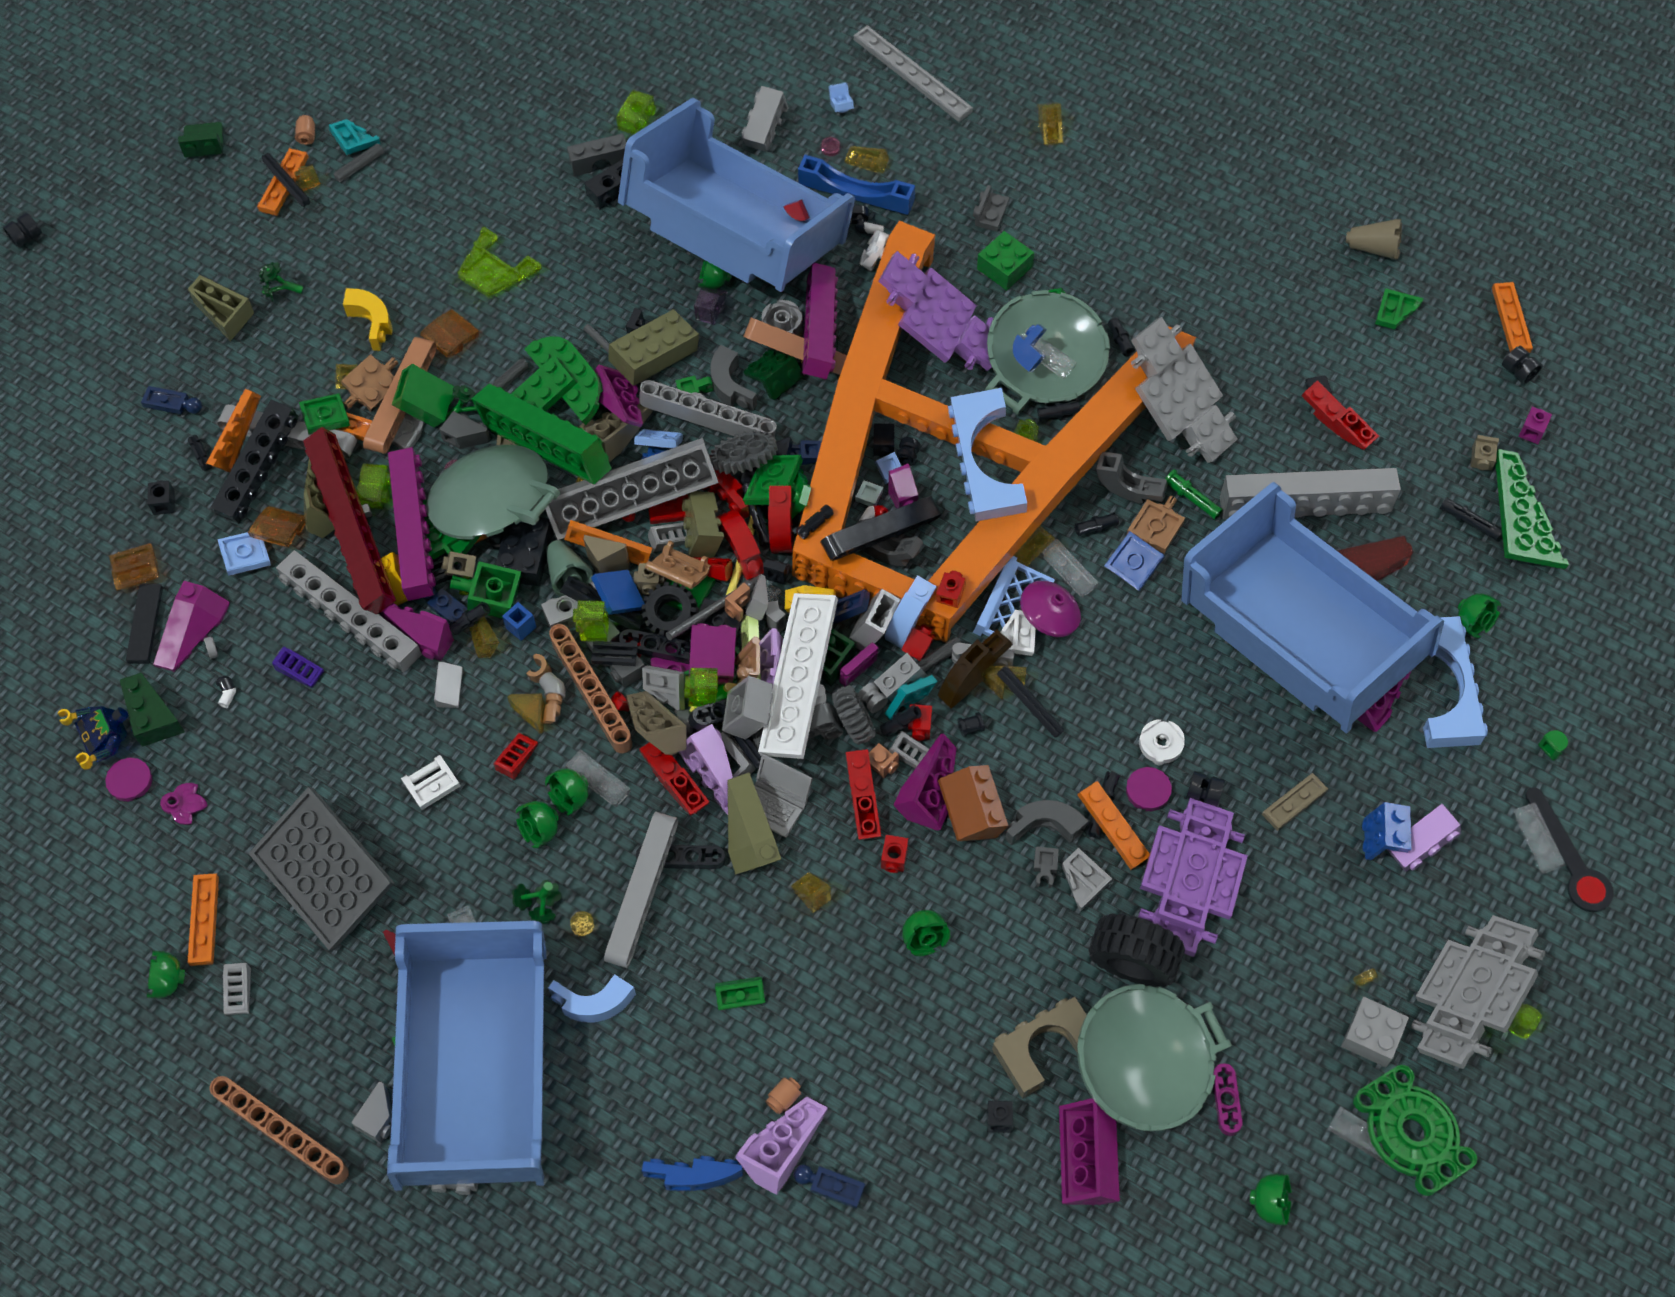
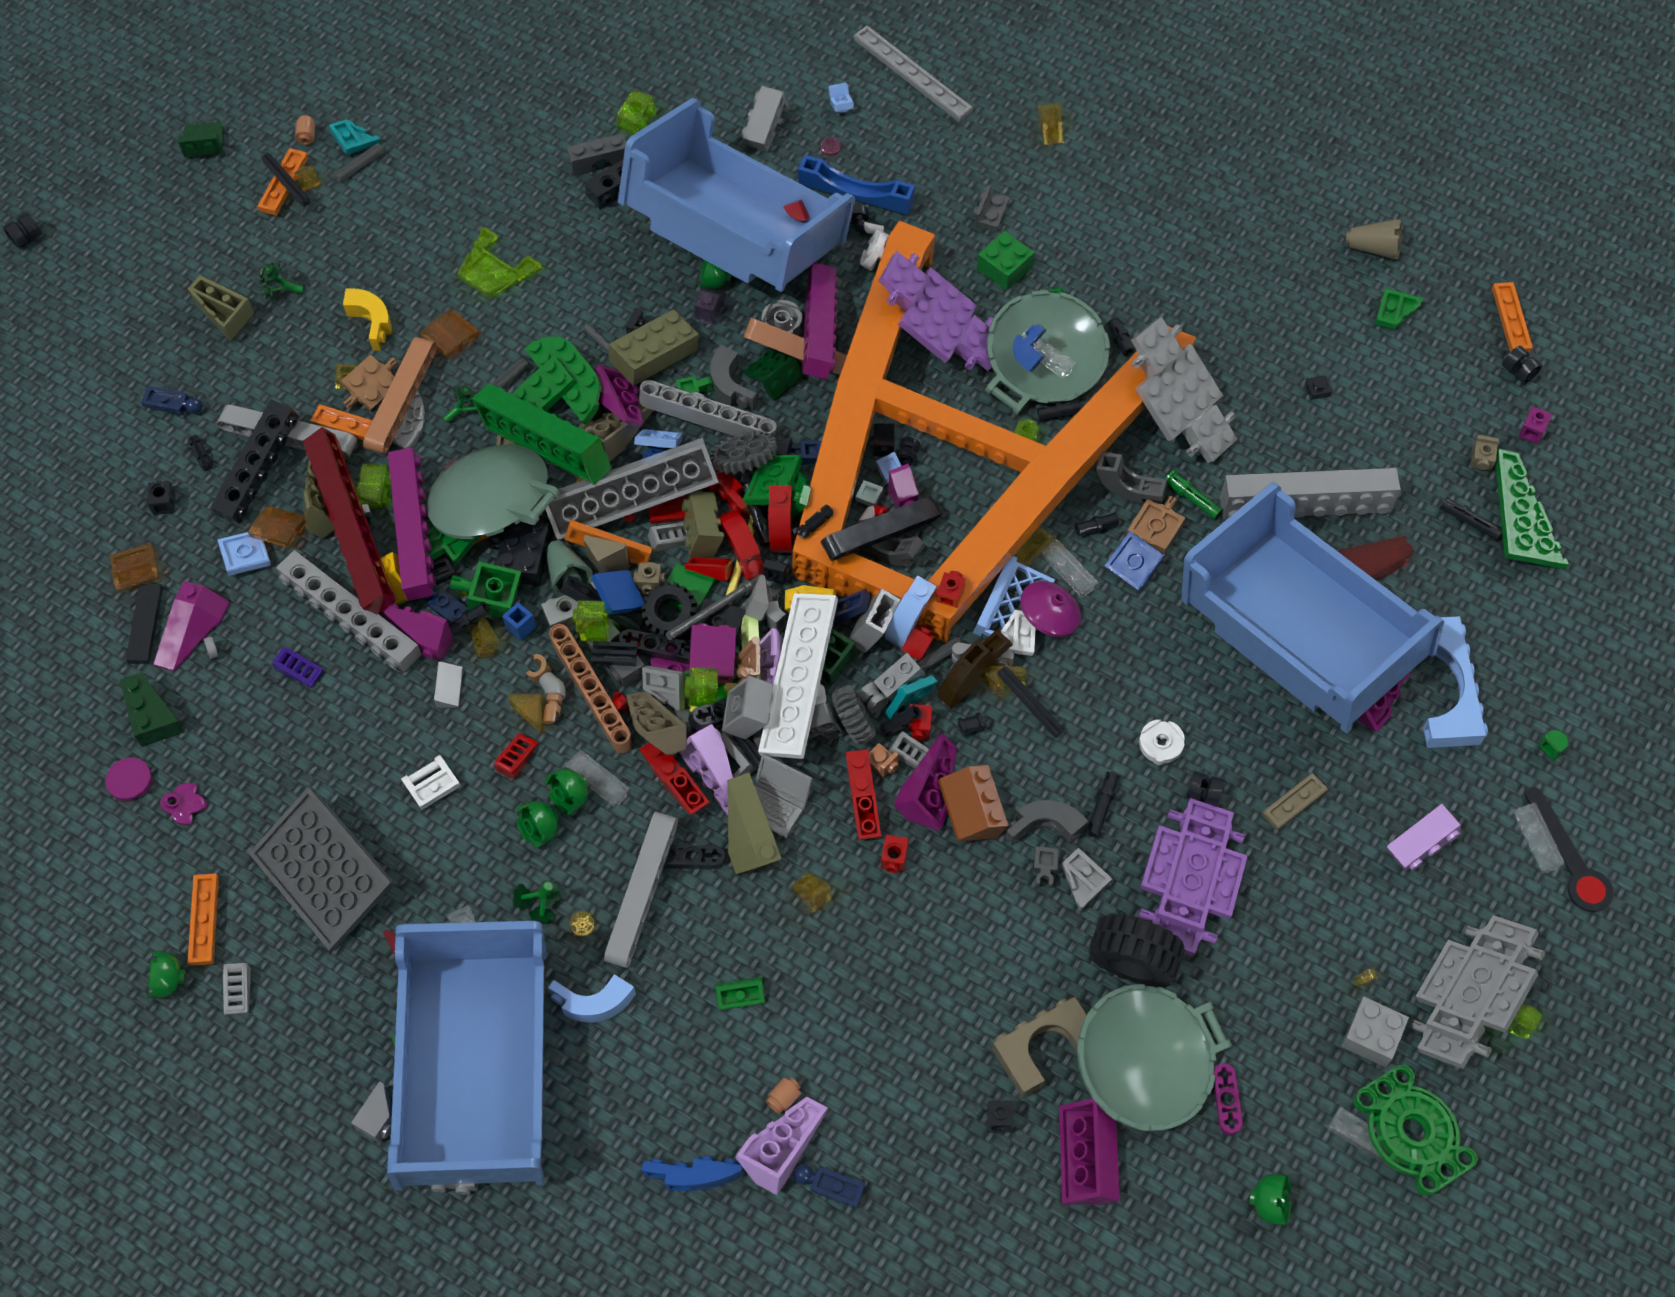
clear blue torso [58,706,129,770] -> none
orange wing [206,389,261,473] -> none
nougat beam [210,1076,349,1184] -> none
arm [216,676,236,708] -> none
green tile [299,393,350,435] -> none
green brick [392,364,454,427] -> none
dark grey slope [439,411,491,449] -> none
dark tan brick [442,551,476,579] -> none
medium nougat piece [645,541,711,589] -> none
nougat bracket [725,583,750,622] -> none
magenta plate [839,642,879,687] -> none
clear yellow slope [844,146,889,173] -> none
green cylinder [902,910,950,956] -> none
light blue arch [948,388,1027,521] -> none
orange plate [1077,781,1150,870] -> none
magenta tile [1126,767,1172,811] -> none
red slope [1301,380,1379,450] -> none
blue bracket [1362,802,1412,860] -> none
green cylinder [1458,593,1501,638] -> none

